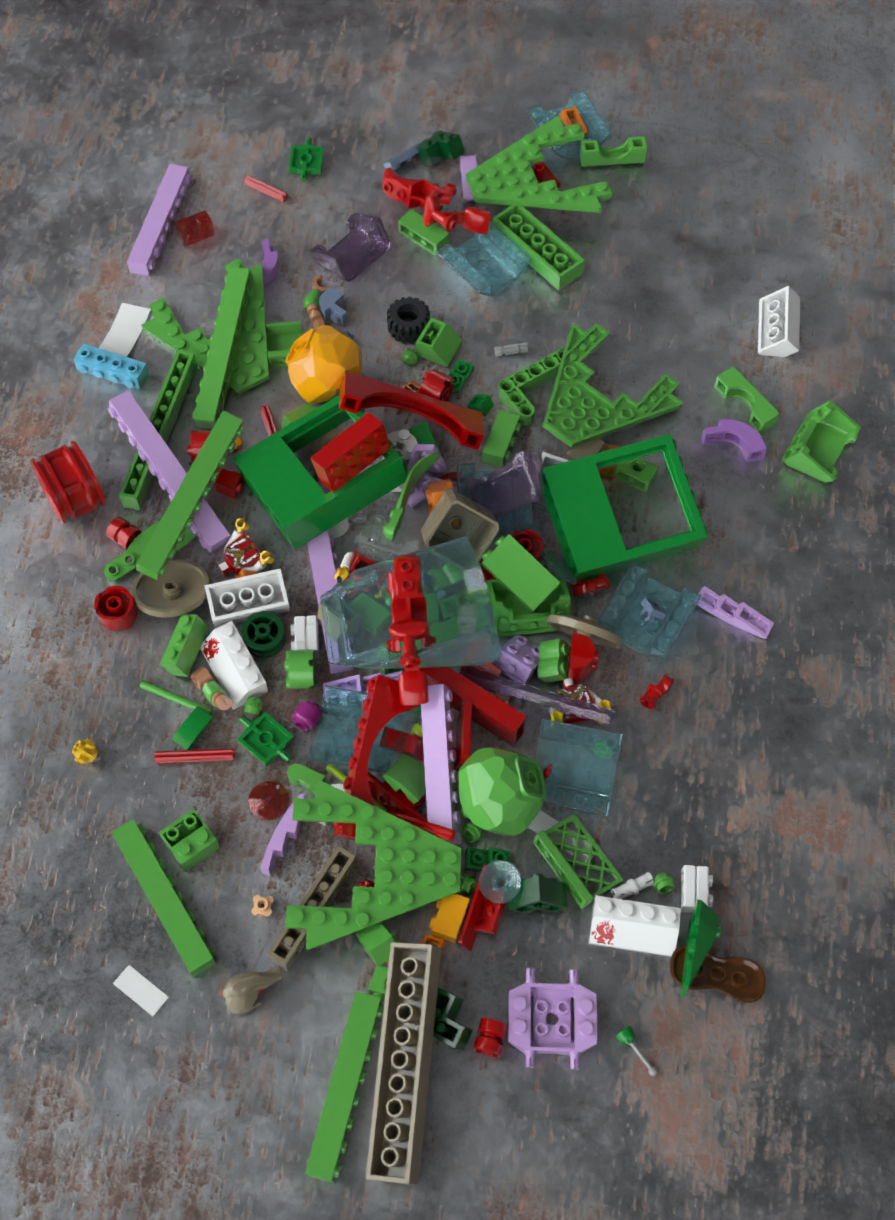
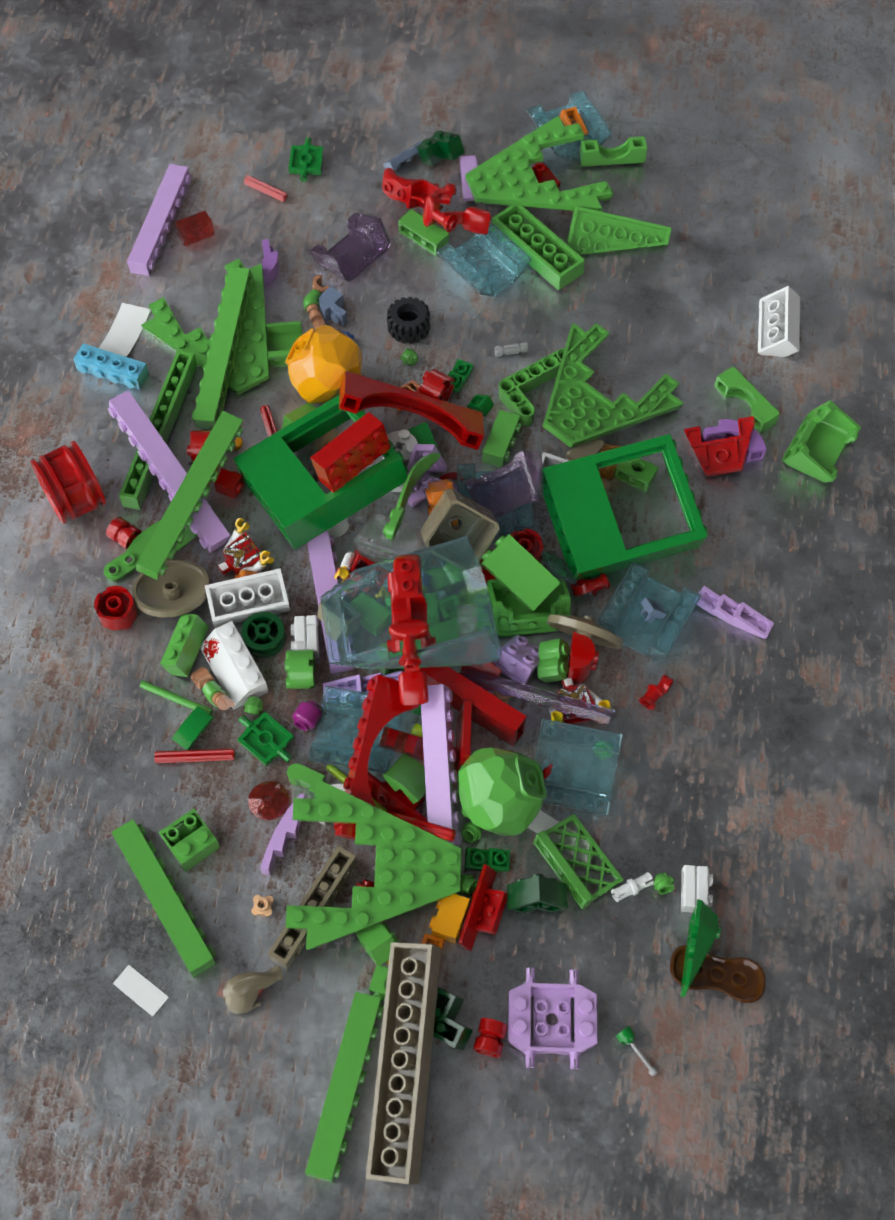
yellow gear [72,738,98,764] -> none
bright green slope [416,317,462,367] -> none
clear light blue dish [479,860,521,903] -> none
white slope [589,896,681,957] -> none
none -> bright green wing [567,206,672,255]
none -> red wing [684,416,755,477]

